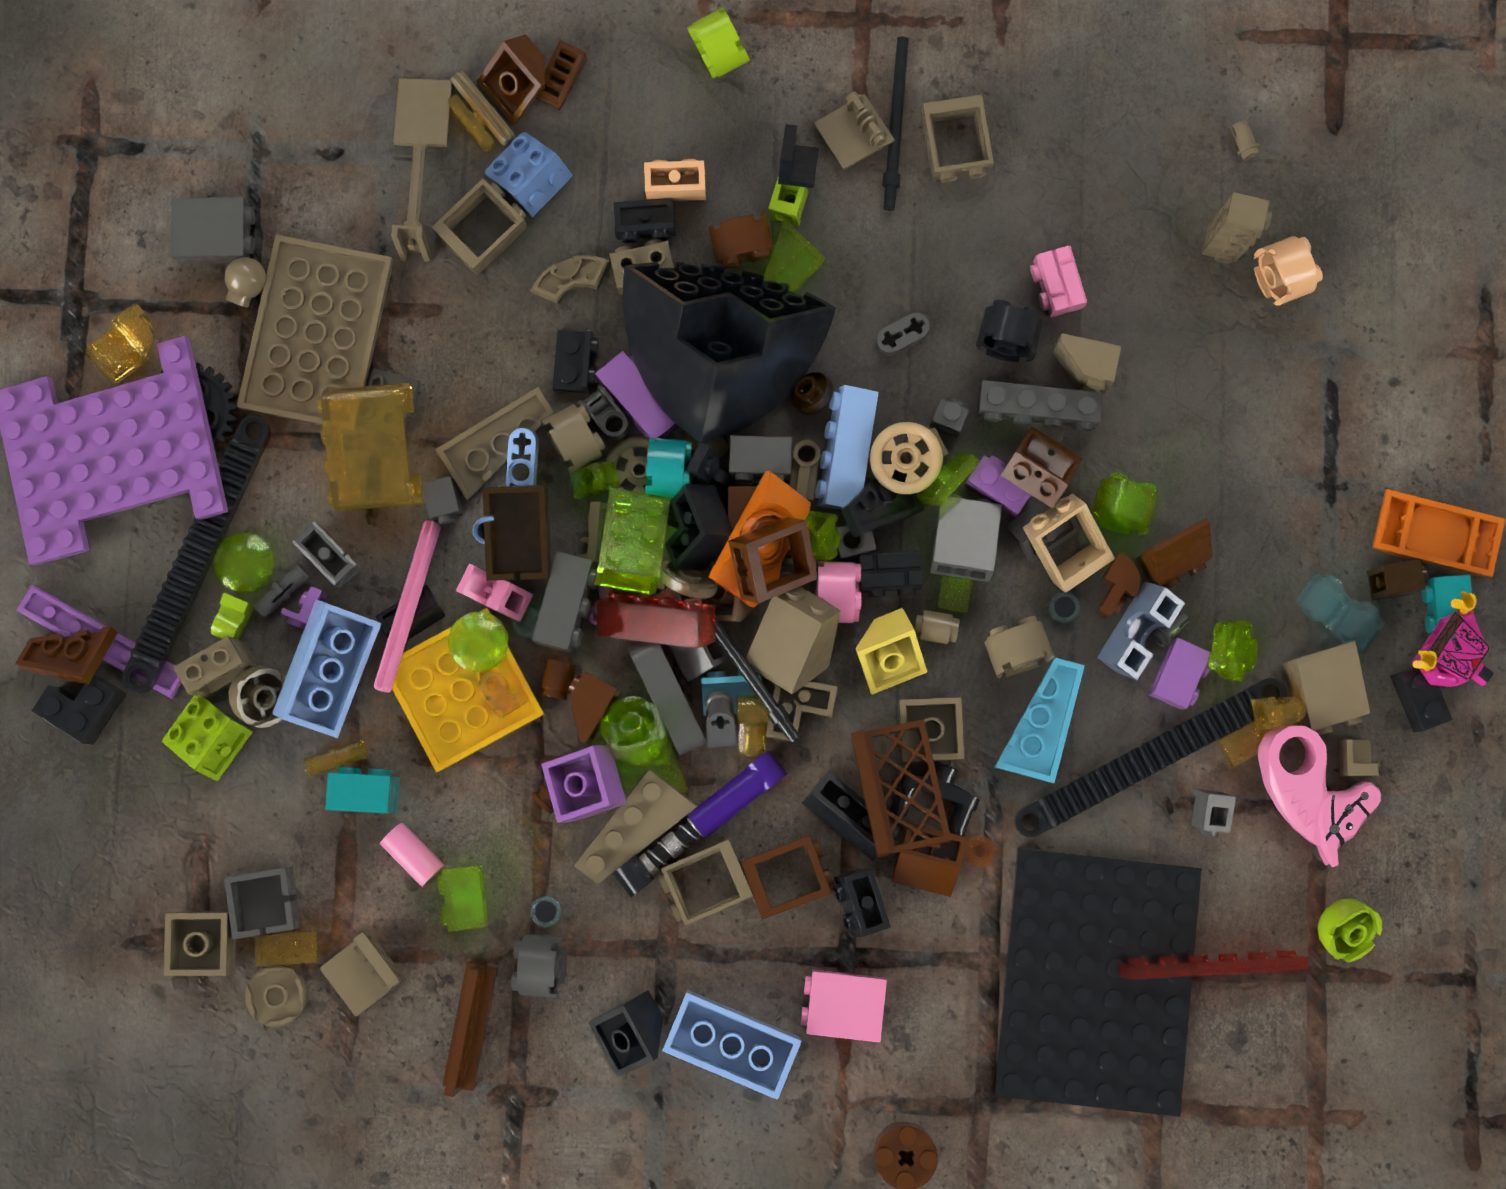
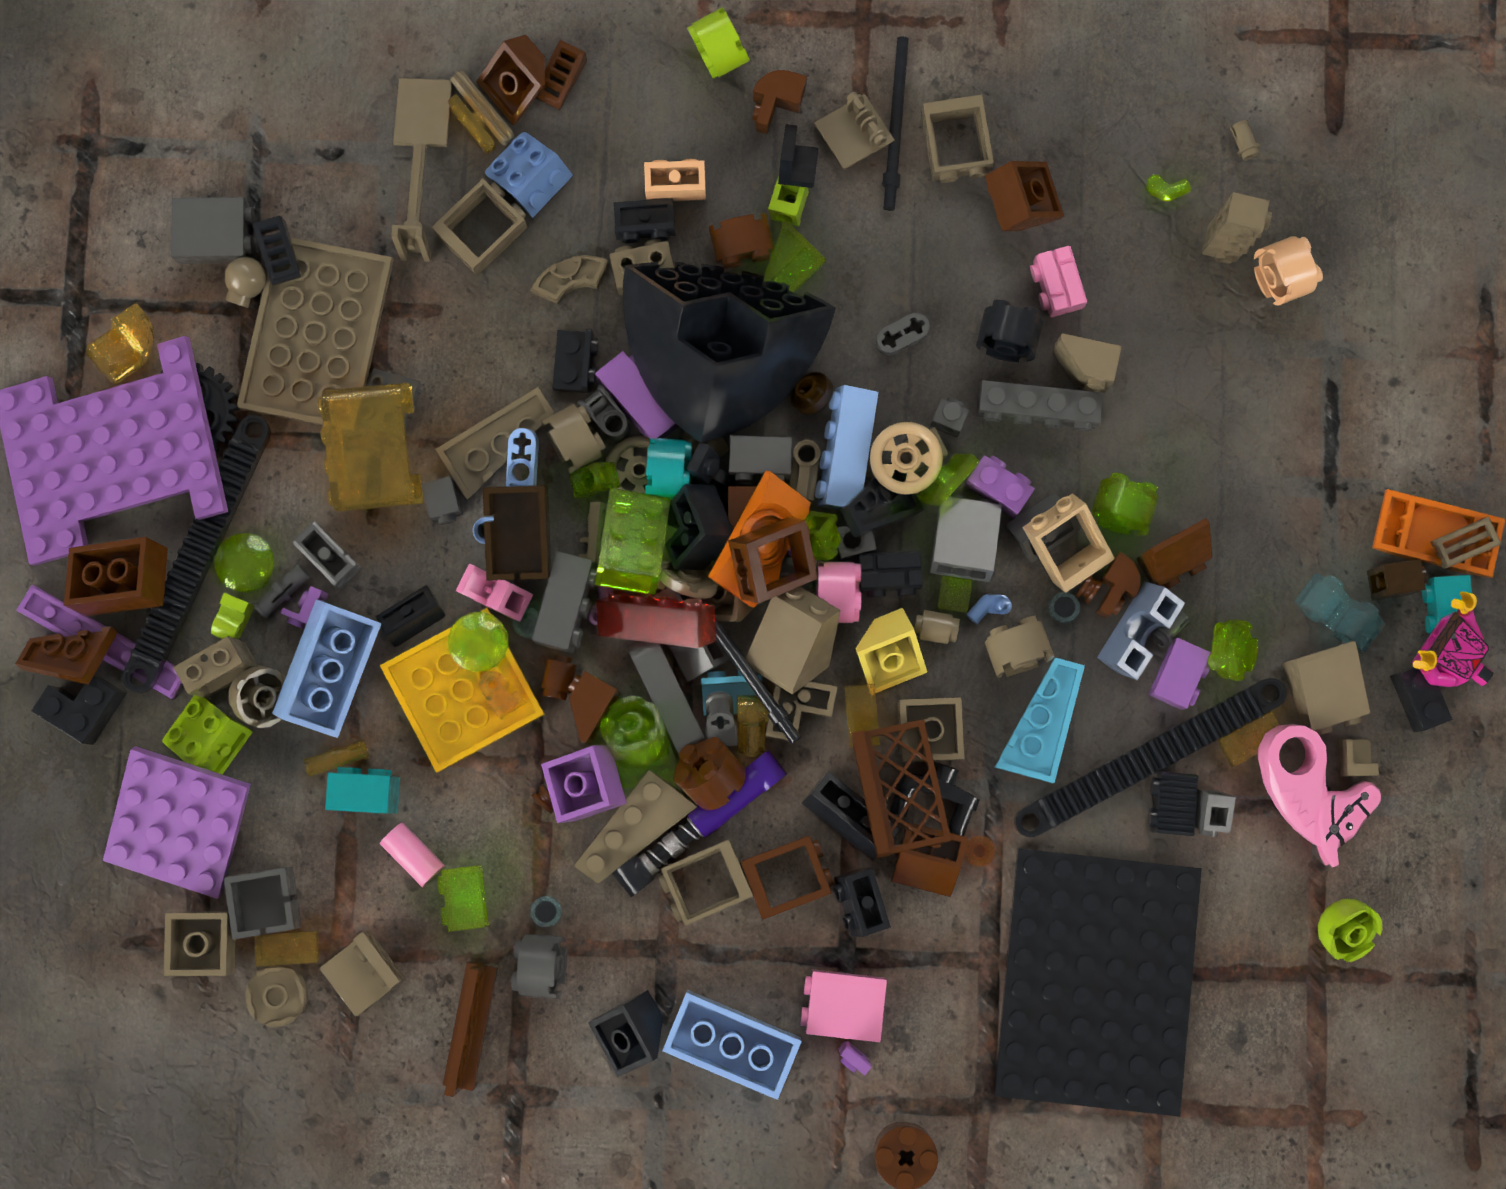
bright pink axle [374,520,441,693] -> none
reddish brown window [1001,427,1083,508] -> none
clear red plate [1119,949,1308,980] -> none
clear yellow leg [1251,696,1306,730] -> none
none -> reddish brown brick [64,537,168,616]
none -> medium lavender plate [103,746,251,899]
none -> black slope [253,216,301,285]
none -> reddish brown brick [674,737,746,810]
none -> reddish brown brick [752,70,807,134]
none -> medium lavender plate [838,1040,872,1075]
none -> clear yellow plate [844,683,880,747]
none -> medium blue arm [966,594,1012,624]
none -> reddish brown slope [985,161,1064,231]
none -> reddish brown bush [1075,574,1103,604]
none -> clear neon green arm [1146,175,1191,202]
none -> black brick [1148,771,1198,836]
none -> dark tan tile [1431,517,1501,569]

